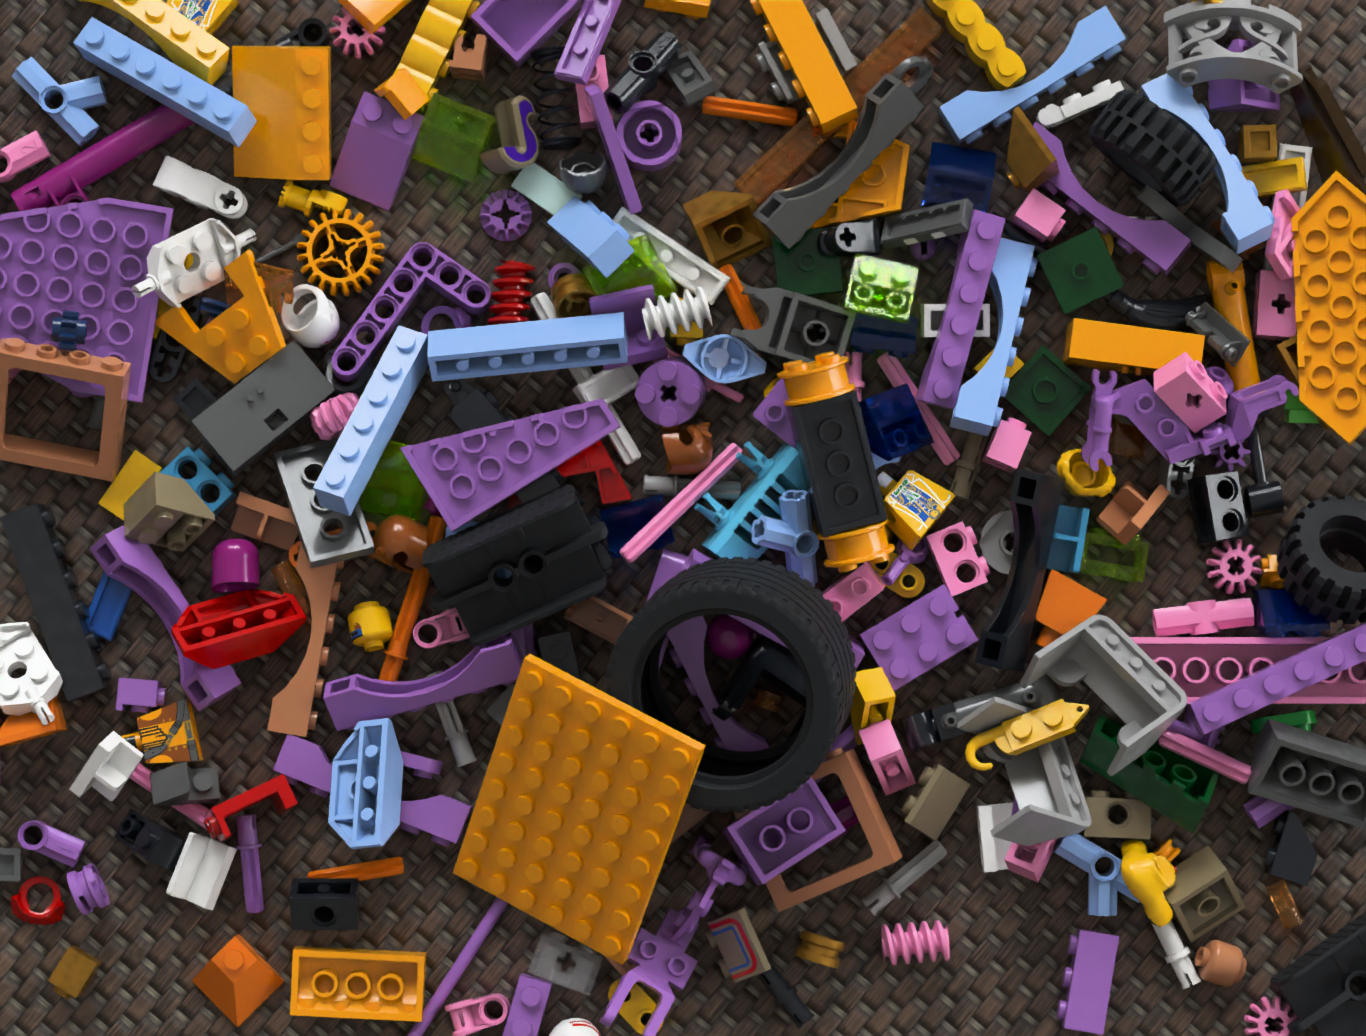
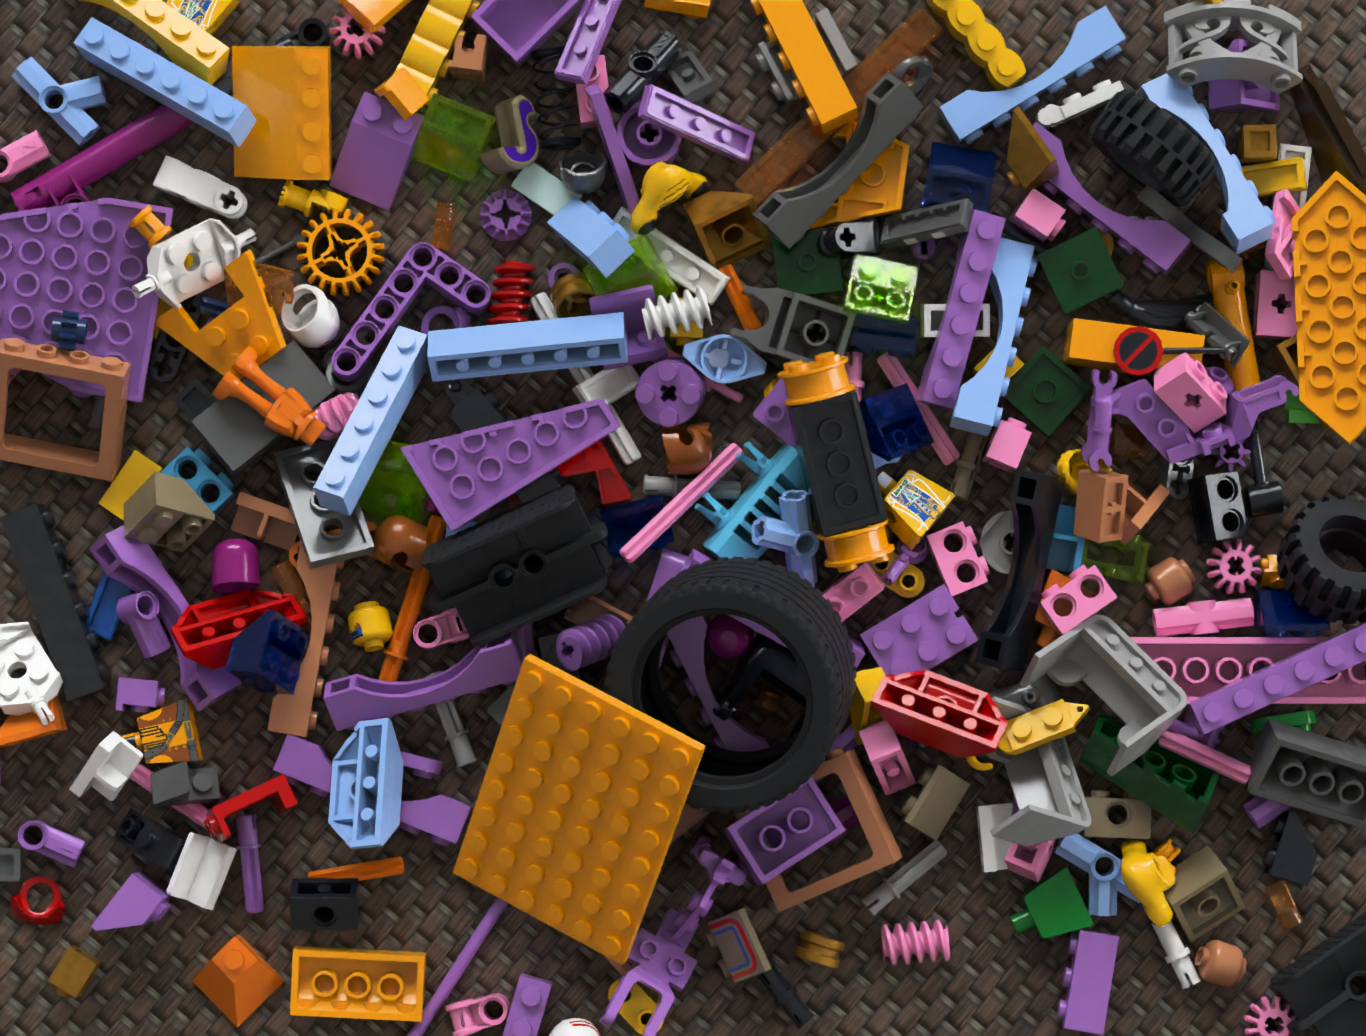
medium lavender wheel [67,863,110,915] -> none
clear brick [527,931,604,996] -> none
orange axle [702,96,798,127] -> none
none -> medium lavender slope [91,871,172,931]
none -> medium lavender piece [116,591,171,658]
none -> light orange bush [128,205,172,249]
none -> orange piece [212,346,327,447]
none -> clear blue slope [225,609,309,695]
none -> clear orange piece [431,202,457,251]
none -> medium lavender piece [556,614,625,671]
none -> yellow head [630,161,707,235]
none -> medium lavender tile [638,84,755,164]
none -> red wedge [871,670,1008,758]
none -> green torso [1009,866,1094,939]
none -> bright pink brick [1038,565,1118,637]
none -> nougat hinge [1073,469,1129,543]
none -> piece [1113,326,1226,376]
none -> nougat head [1144,557,1195,606]

